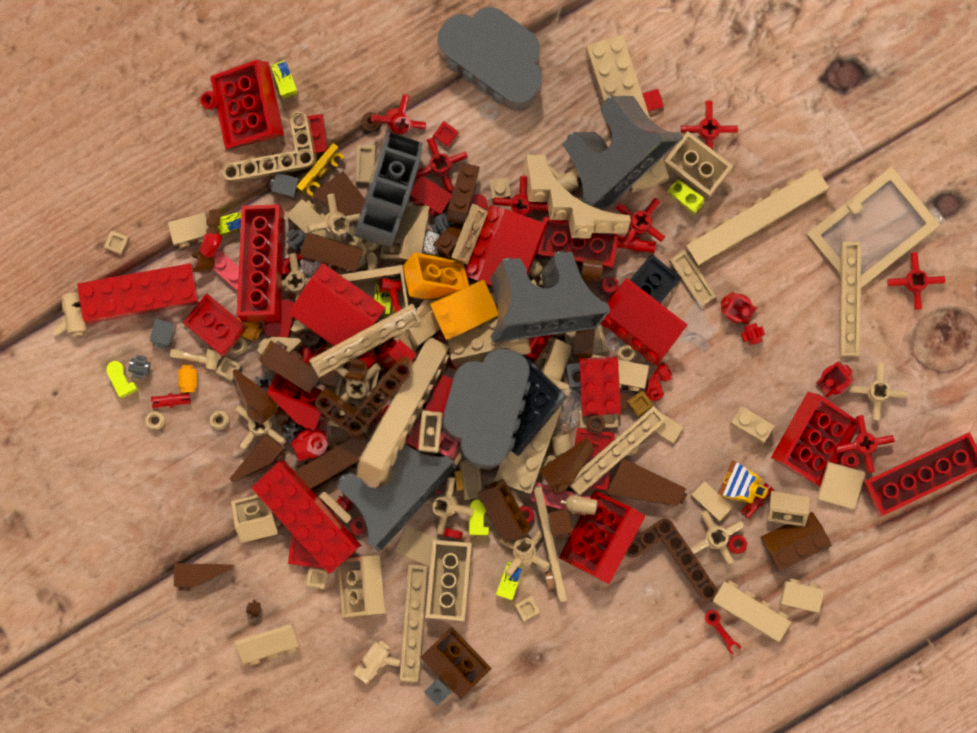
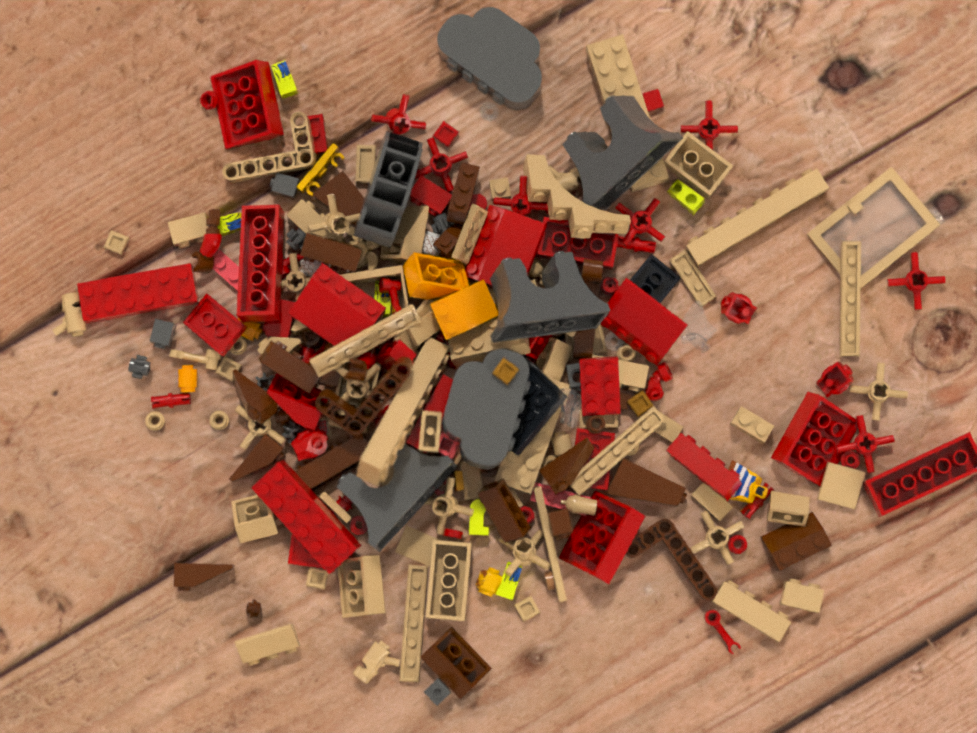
neon yellow leg [107,361,139,398] -> none
reddish brown plate [361,112,380,131] -> none
red gear [741,323,765,346] -> none
none -> yellow head [475,567,502,597]
none -> pearl gold tile [492,358,519,386]
none -> red brick [666,433,742,501]

